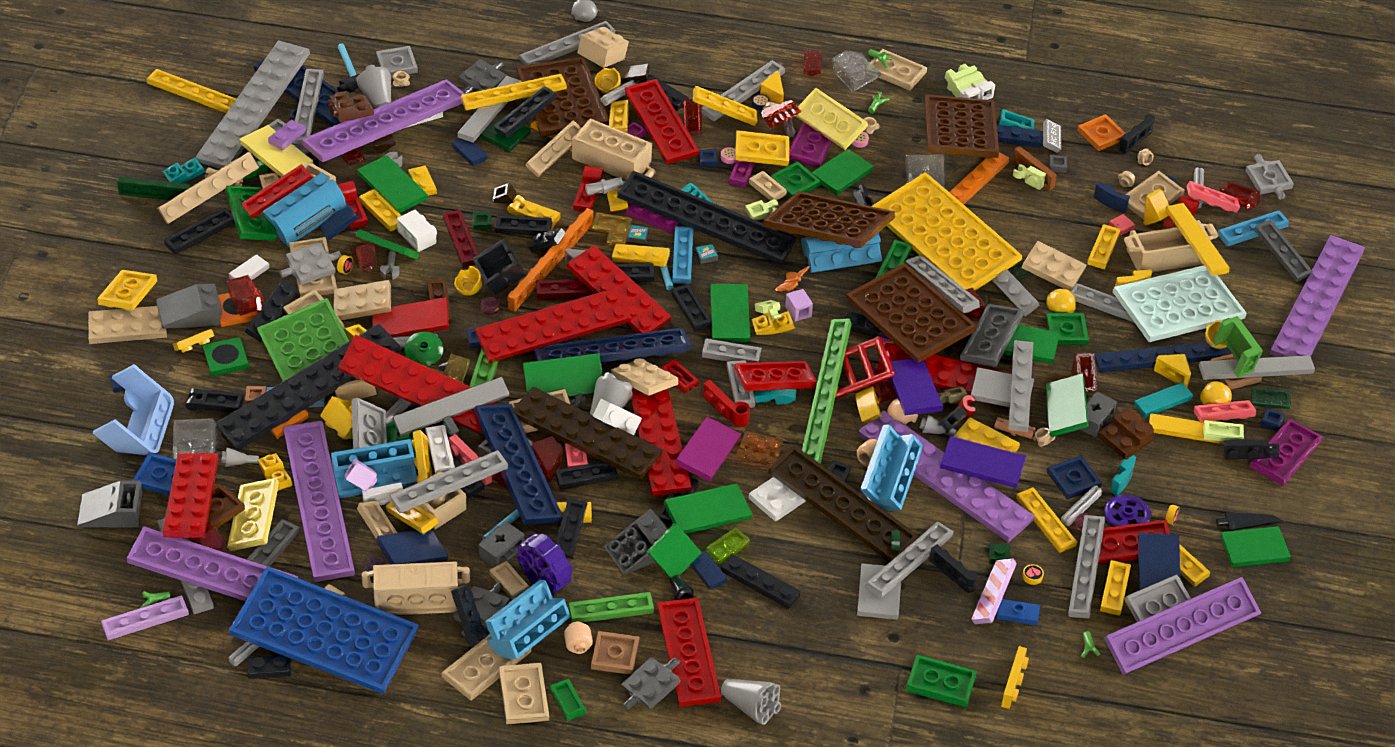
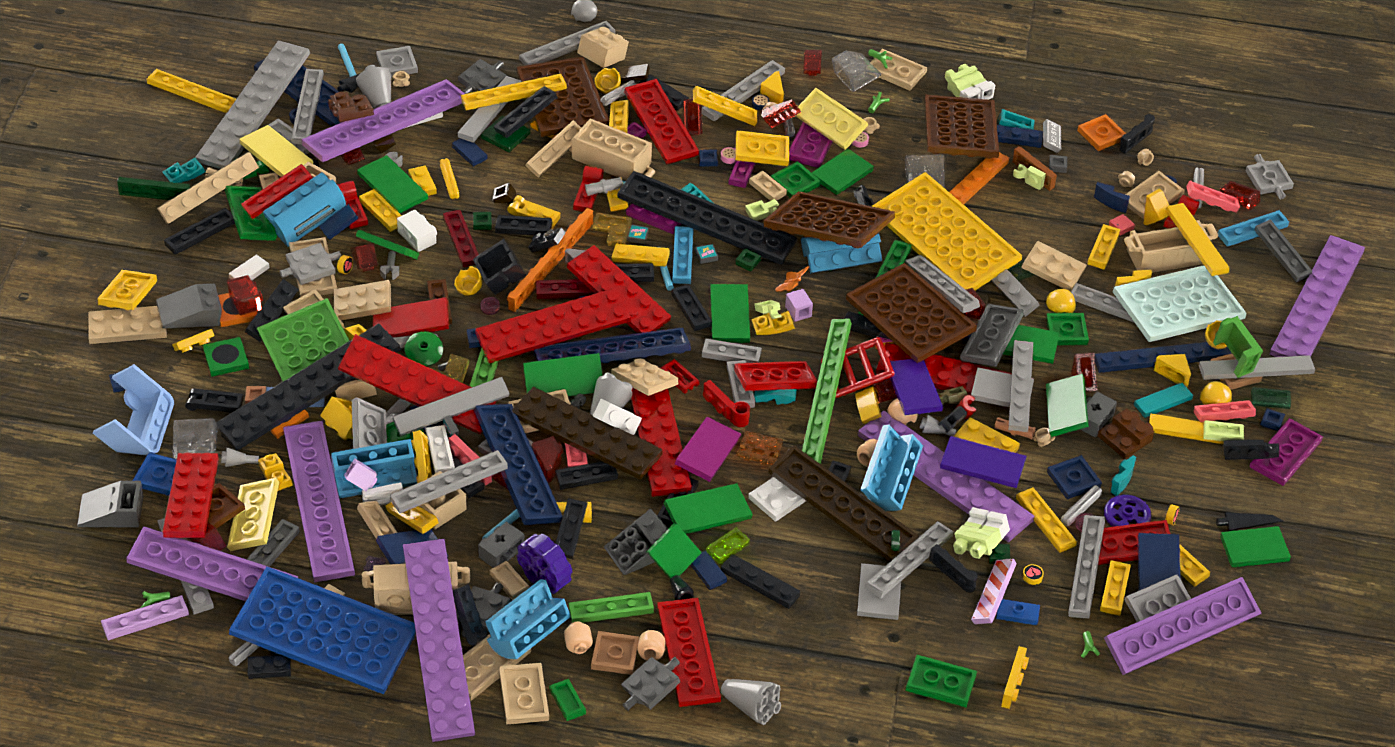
medium lavender plate [268,120,305,151] -> none
none -> medium lavender plate [403,539,475,742]
none -> yellow axle [440,158,459,199]
none -> light nougat head [637,630,666,660]
none -> dark green plate [735,249,761,272]
none -> yellowish green hips [953,507,1010,559]

